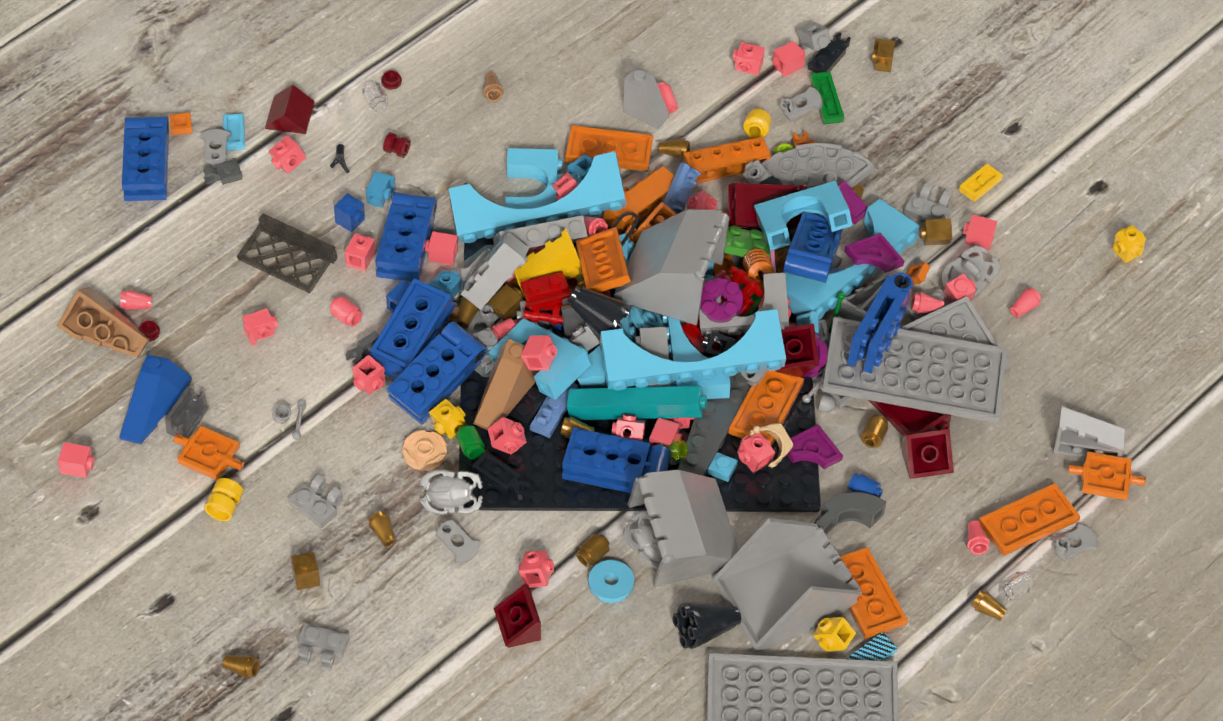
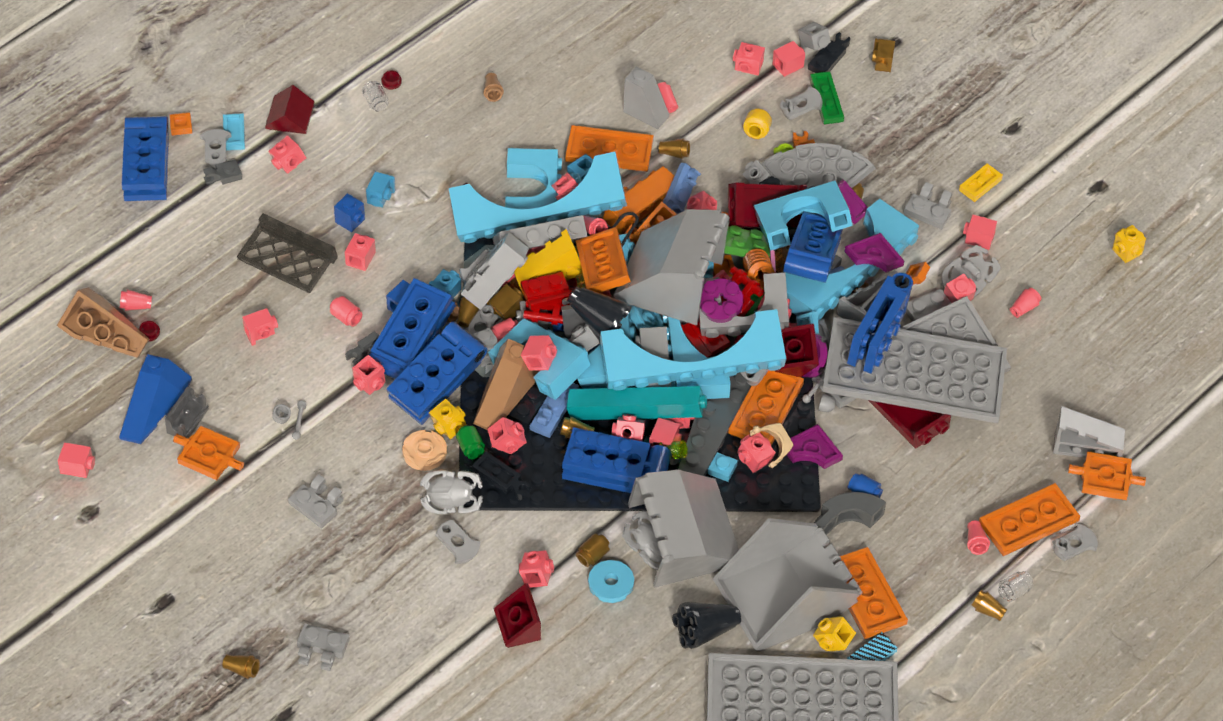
yellow wheel [204,478,244,521] -> none
pearl gold brick [291,552,320,590] -> none
black bar [330,144,350,173] -> none
pearl gold cone [368,511,396,547] -> none
blue hinge [375,192,437,282] -> none
dark red wheel [383,132,411,158] -> none
coral brick [425,232,458,265] -> none
orange brick [683,137,771,183] -> none
black brick [700,331,737,357] -> none
green hinge [828,292,846,333] -> none
pearl gold brick [861,415,888,448] -> none
dark red slope [902,428,954,479] -> none
coral cone [911,292,944,313] -> none
pearl gold brick [920,219,953,246] -> none

